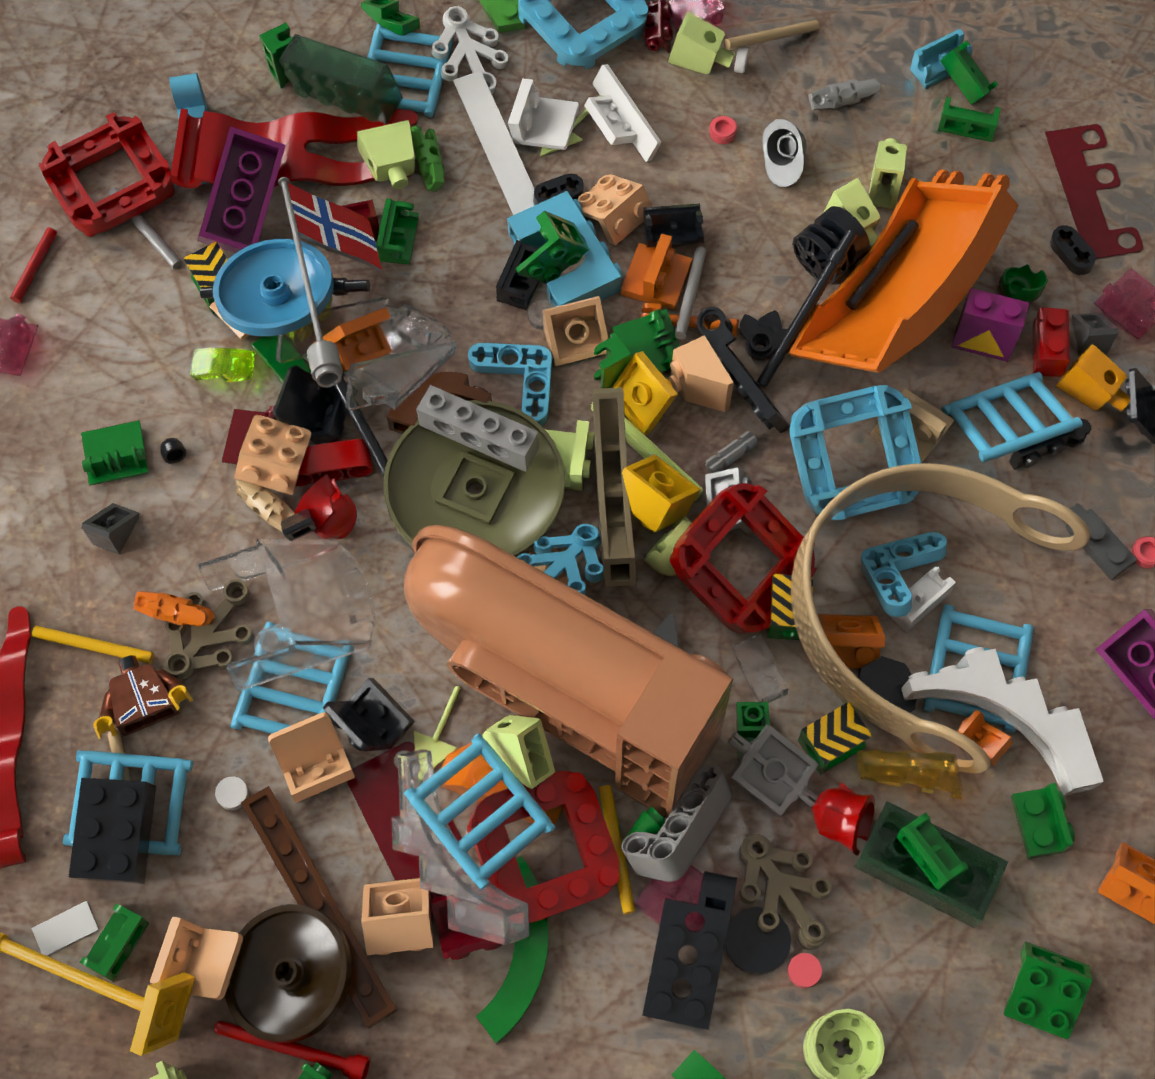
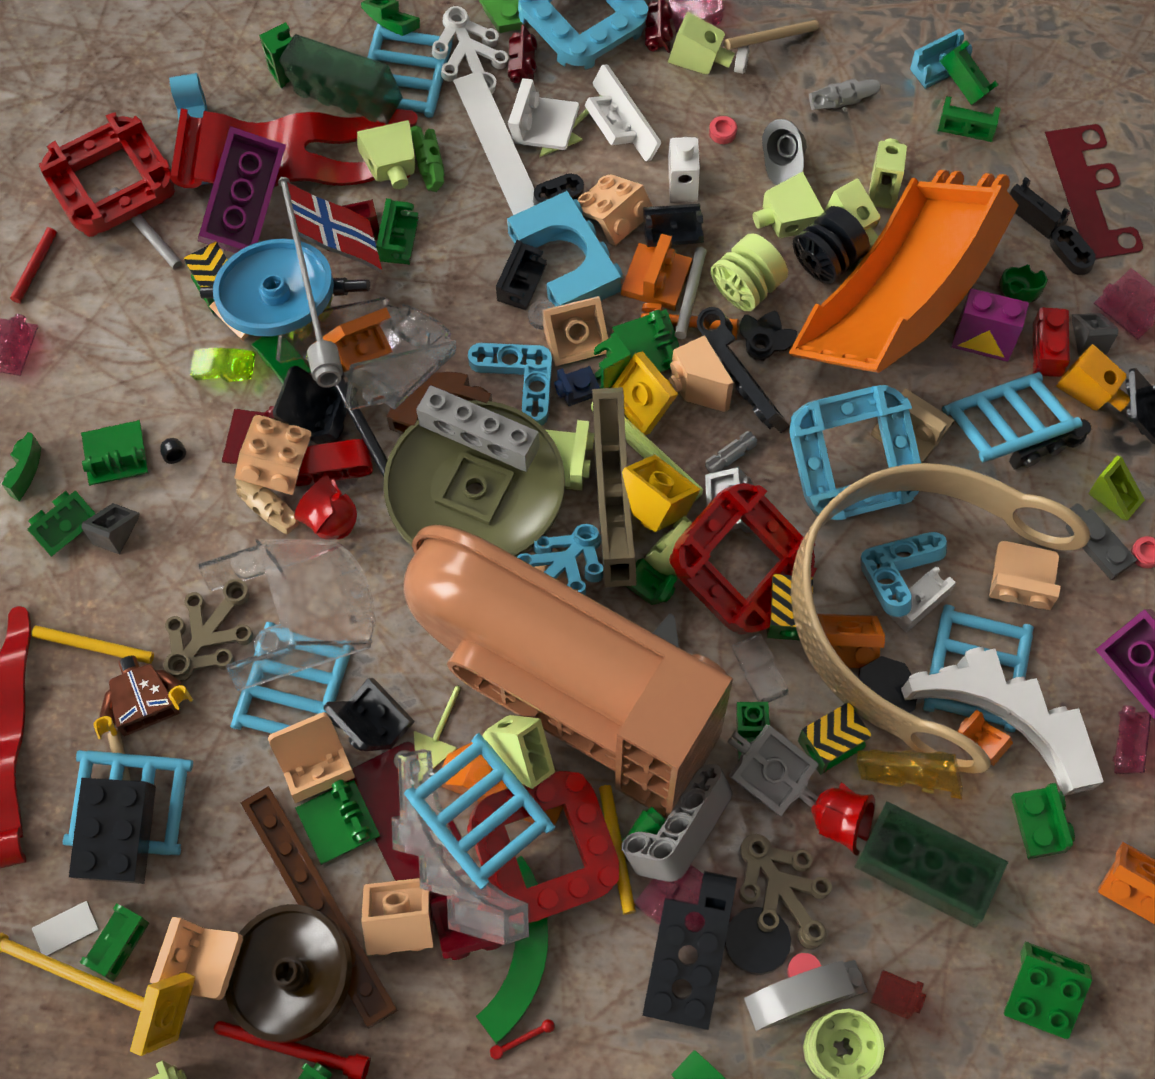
orange hinge [133,591,216,627] -> none
white tile [215,777,249,811] -> none
black slope [281,509,318,541] -> none
green bracket [516,210,589,284] -> none
black bar [756,230,857,387] -> none
black bar [846,220,919,310] -> none
green hinge [896,812,968,891] -> none
none -> green slope [1,432,41,501]
none -> green bracket [27,490,96,557]
none -> green hinge [295,779,380,865]
none -> red hinge [490,1019,555,1060]
none -> dark red hinge [508,24,537,83]
none -> dark blue bracket [554,366,600,407]
none -> green bracket [625,558,678,605]
none -> white torso [668,137,700,202]
none -> yellowish green wheel [711,233,788,311]
none -> light grey arch [744,960,868,1031]
none -> yellowish green torso [753,172,824,238]
none -> clear red bracket [870,970,926,1019]
none -> light nougat bracket [989,541,1061,610]
none -> black hinge [1010,177,1070,239]
none -> lime slope [1088,456,1145,521]
none -> clear pink hinge [1112,705,1151,774]

